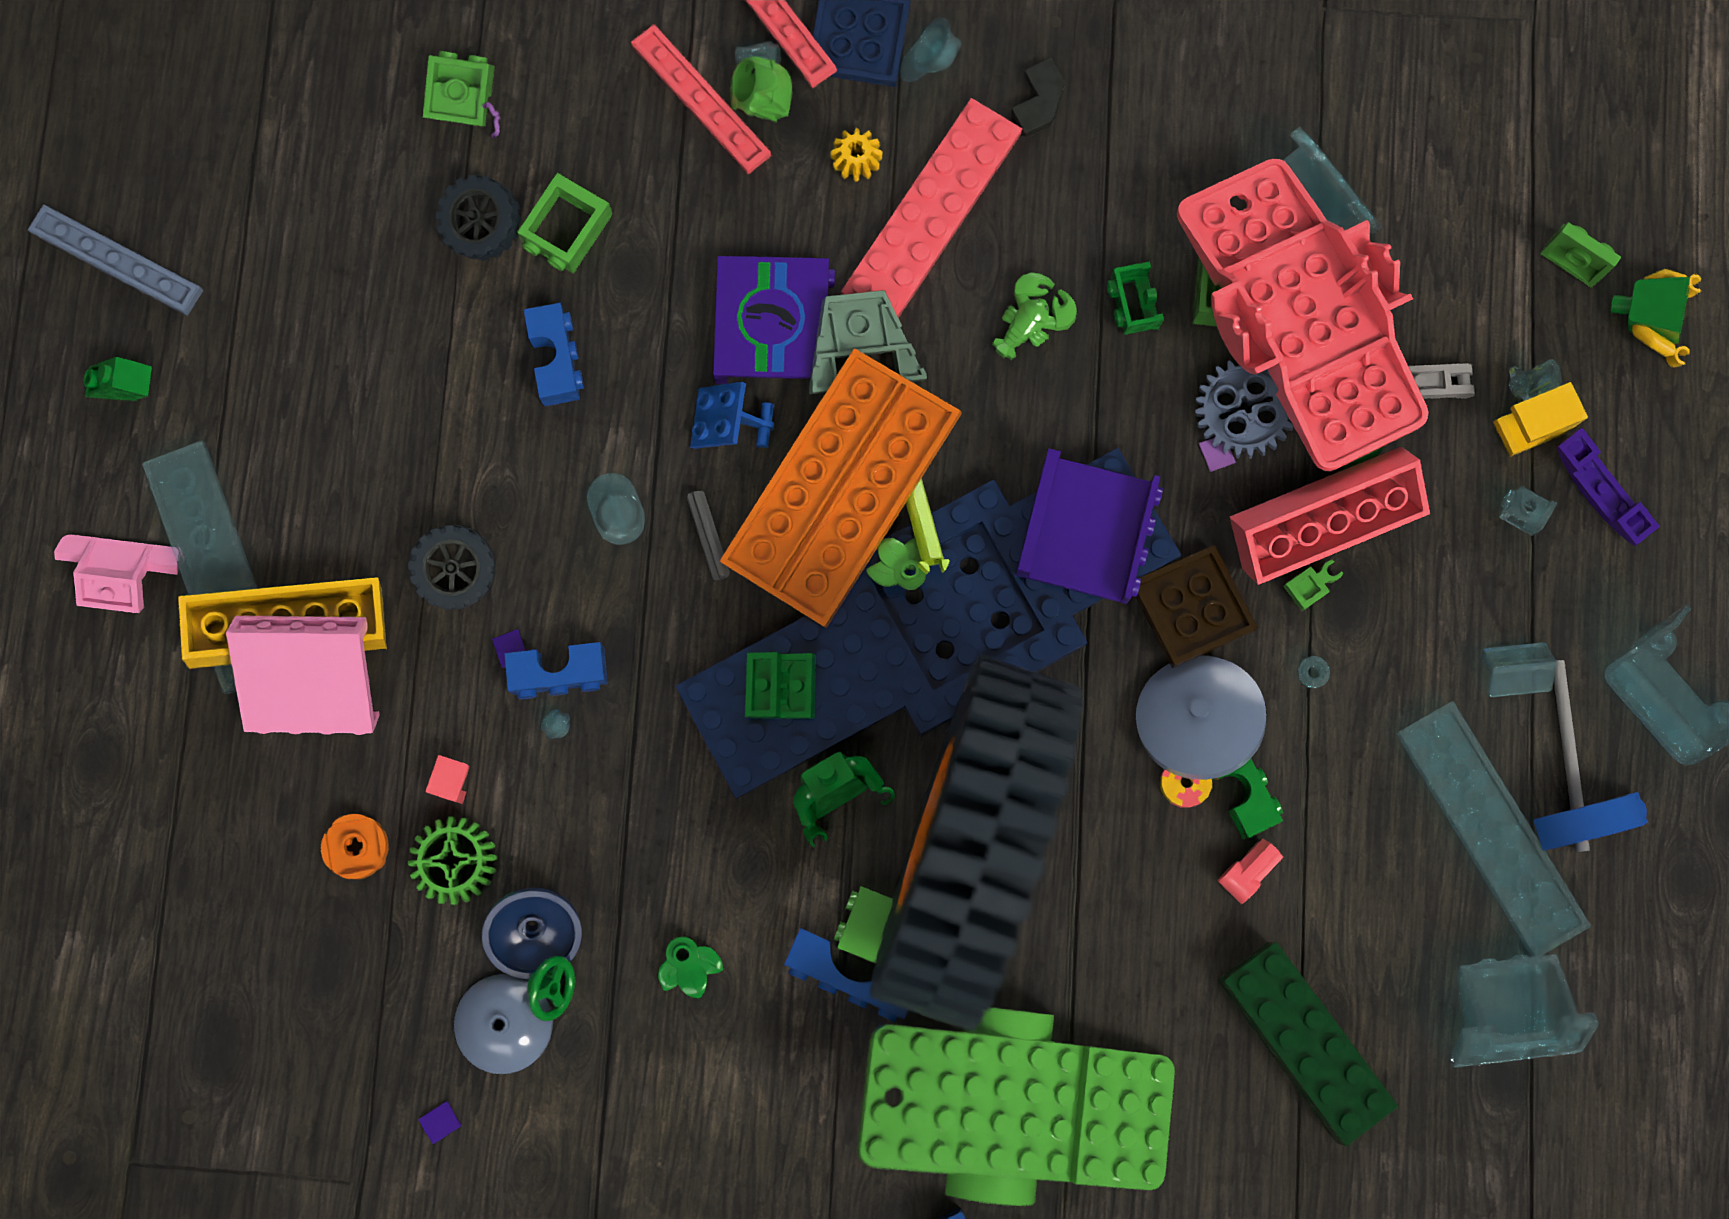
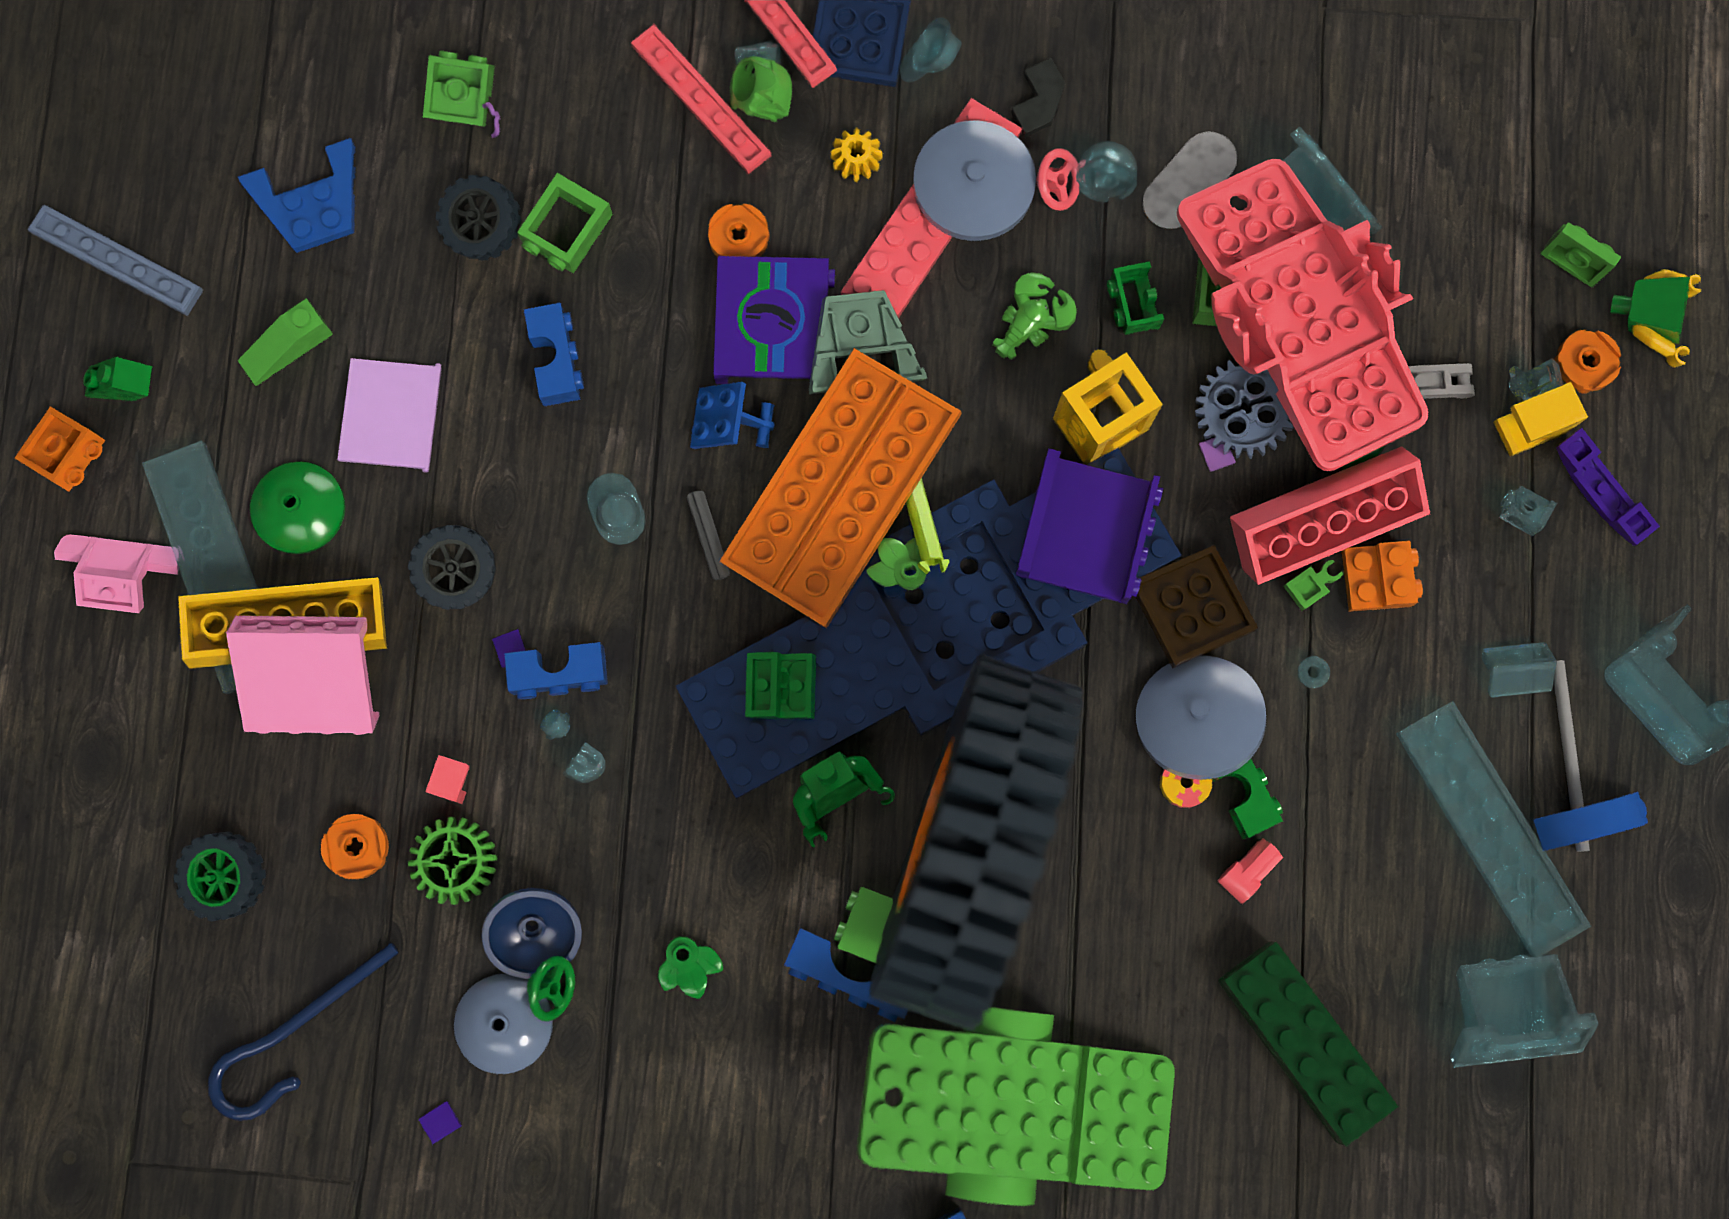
none -> orange plate [15,407,105,492]
none -> black wheel [174,832,266,921]
none -> dark blue piece [208,942,399,1121]
none -> blue wing [238,138,355,253]
none -> bright green slope [238,299,333,386]
none -> green dish [250,462,345,554]
none -> lavender piece [337,358,442,472]
none -> clear light blue piece [563,742,606,783]
none -> orange plate [708,203,770,257]
none -> sand blue dish [913,120,1036,241]
none -> coral piece [1037,148,1081,211]
none -> yellow piece [1053,349,1163,465]
none -> clear light blue cylinder [1076,141,1138,202]
none -> flat silver sticker [1143,132,1237,229]
none -> orange plate [1342,541,1423,612]
none -> orange plate [1554,330,1621,393]

